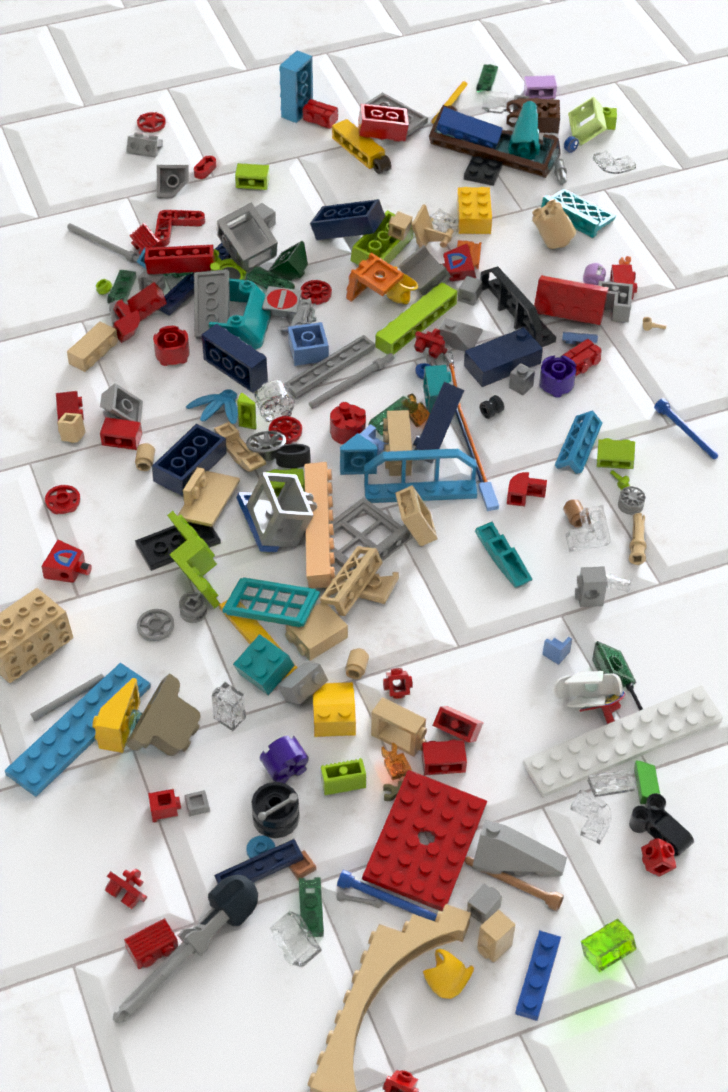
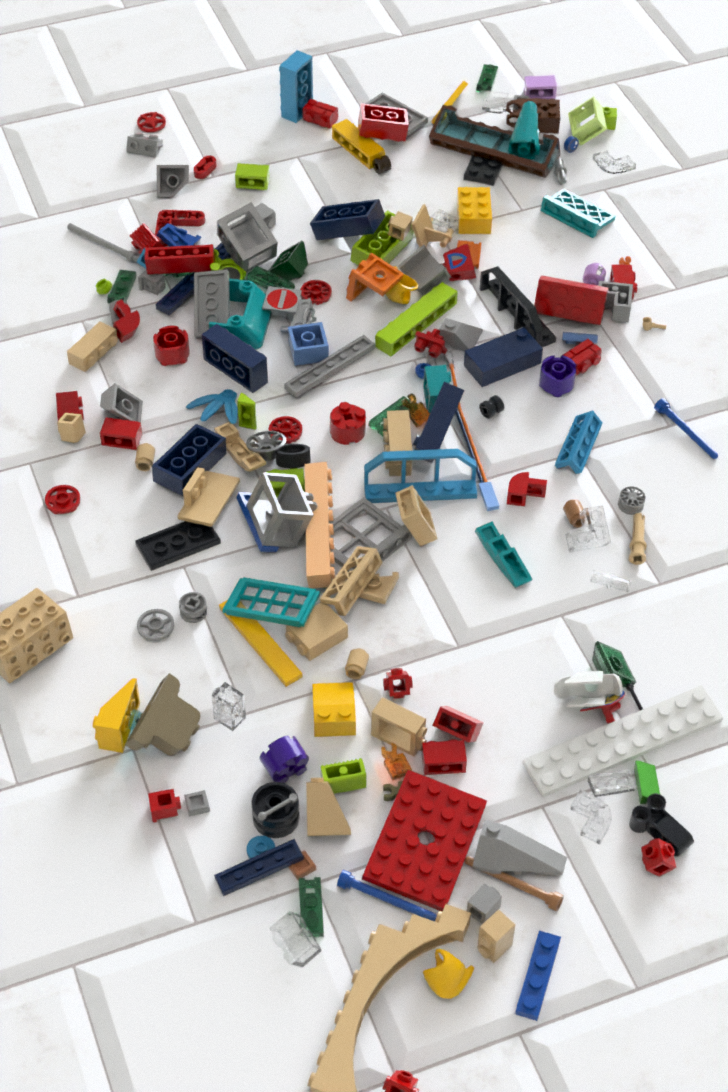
dark azure plate [4,662,151,797] -> none
light grey bar [30,674,104,721] -> none
red torso [41,539,92,583] -> none
red hips [105,869,147,909] -> none
piece [112,875,258,1024] -> none
red brick [124,918,178,969] -> none
red brick [127,282,166,321] -> none
lime bracket [167,511,220,609] -> none
teal brick [233,634,295,696] -> none
clear brick [254,380,295,422] -> none
light grey brick [277,661,329,705] -> none
light grey bar [309,353,394,409] -> none
light grey hinge [336,891,382,908] -> none
dark azure slope [340,433,377,475] -> none
light blue panel [360,424,386,456] -> none
blue brick [437,107,503,150] -> none
light grey brick [458,276,482,306] -> none
flat silver brick [509,363,535,395] -> none
tan cylinder [532,199,576,249] -> none
medium blue panel [542,637,572,665] -> none
light grey brick [575,566,608,607] -> none
clear neon green brick [580,918,637,973] -> none
lime brick [597,438,635,469] -> none
lime hand [610,470,630,490] -> none
none -> blue wing [156,223,201,247]
none -> tan slope [306,777,351,836]

